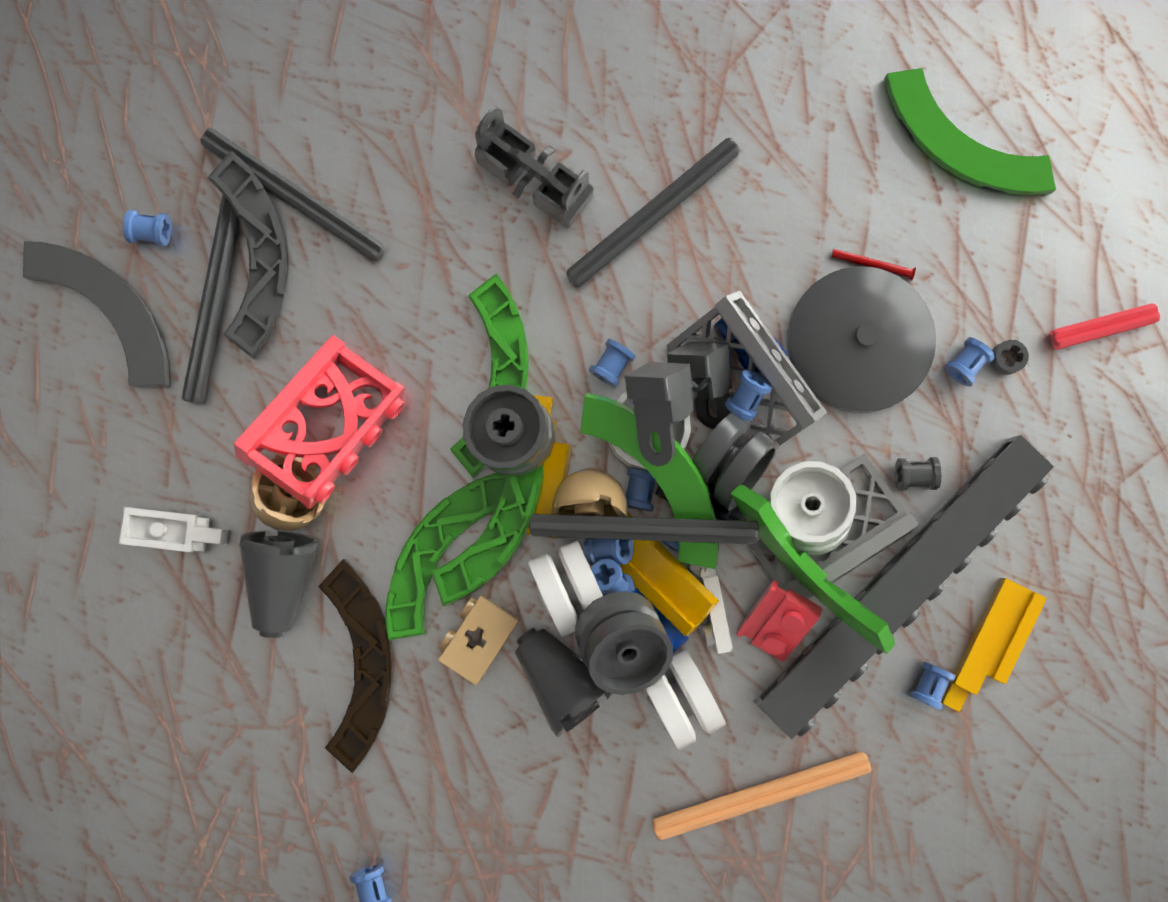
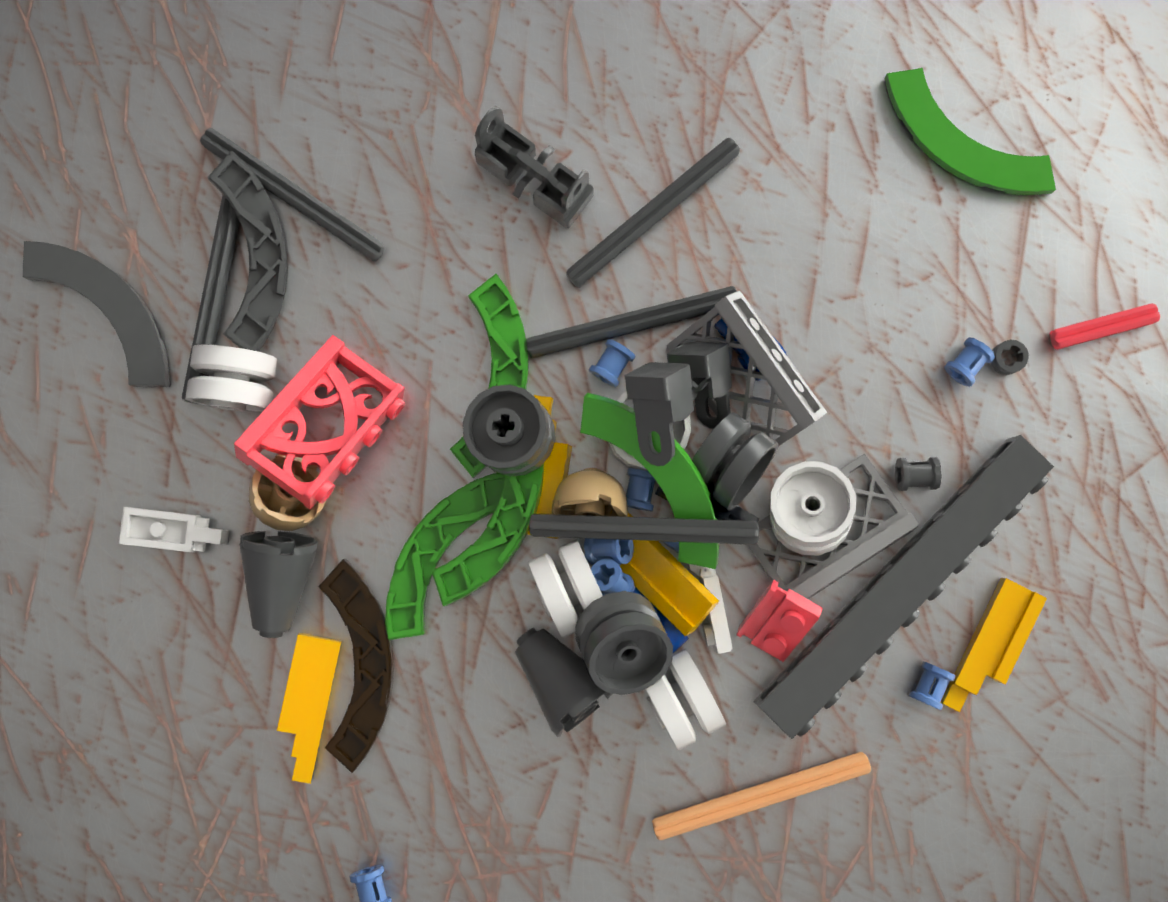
medium blue bush [123,210,172,246] -> none
tan brick [438,595,520,686] -> none
medium blue bush [725,370,773,421] -> none
bright green tile [730,484,895,654] -> none
dark grey dish [787,266,936,413] -> none
red piece [831,248,916,281] -> none
none -> white wheel [185,344,277,412]
none -> yellow piece [277,633,341,784]
none -> dark grey axle [526,286,737,358]

